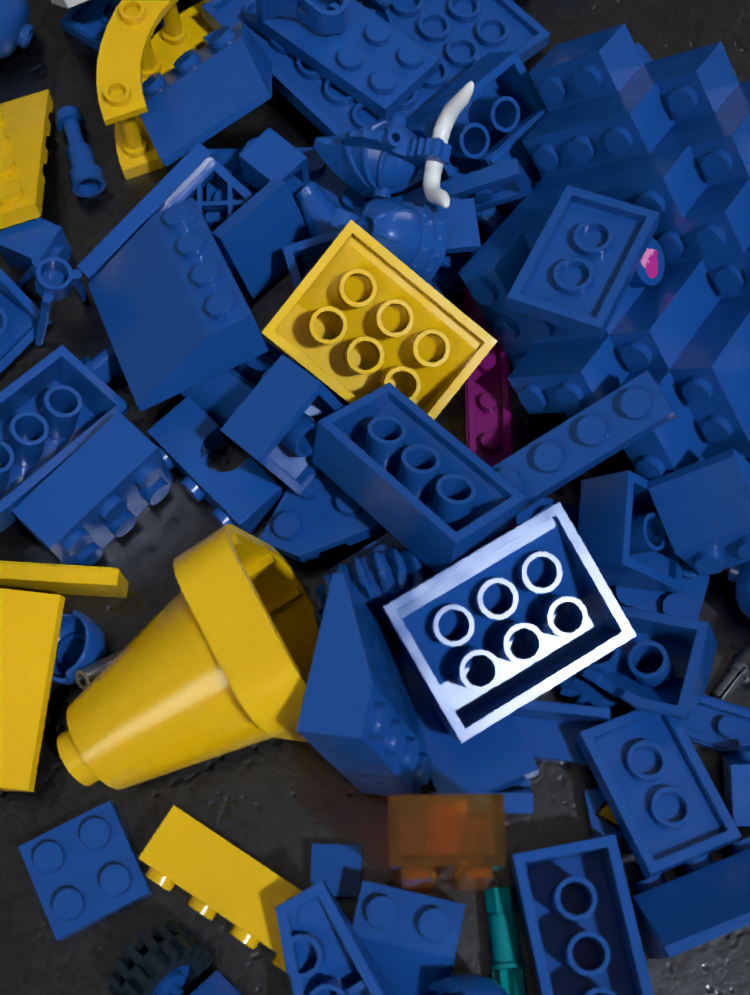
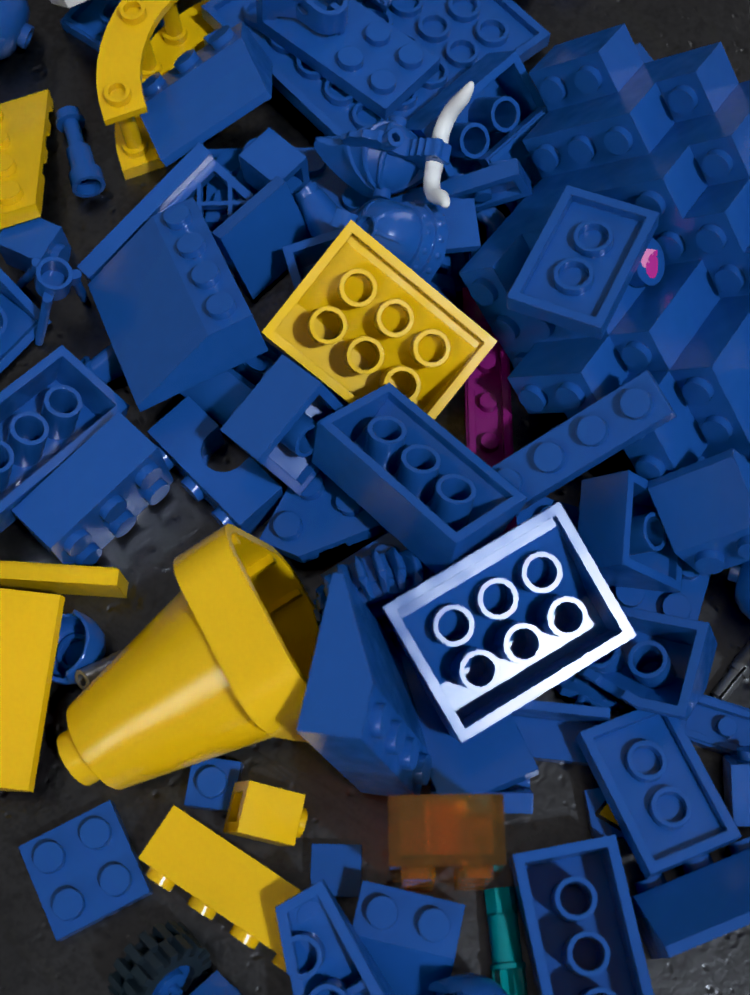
none -> blue plate [184,758,244,813]
none -> yellow brick [223,780,307,846]

